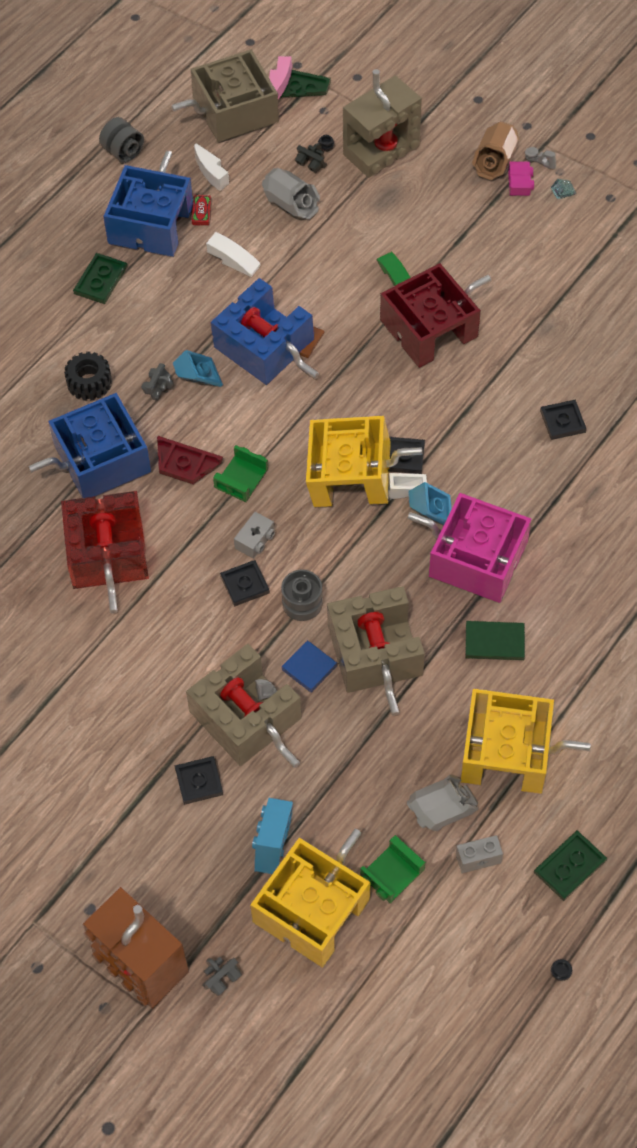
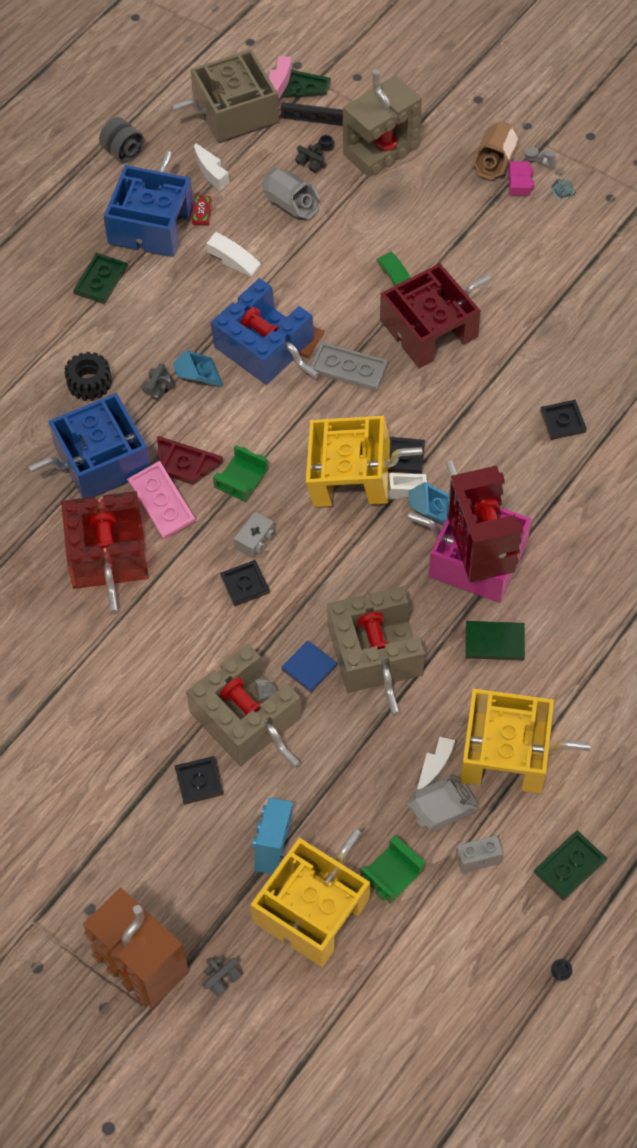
dark grey wheel [281,570,323,621] -> none
none -> bright pink tile [127,461,196,540]
none -> black plate [281,102,343,126]
none -> light grey tile [310,342,389,392]
none -> white slope [417,737,455,790]
none -> dark red piece [445,461,523,583]

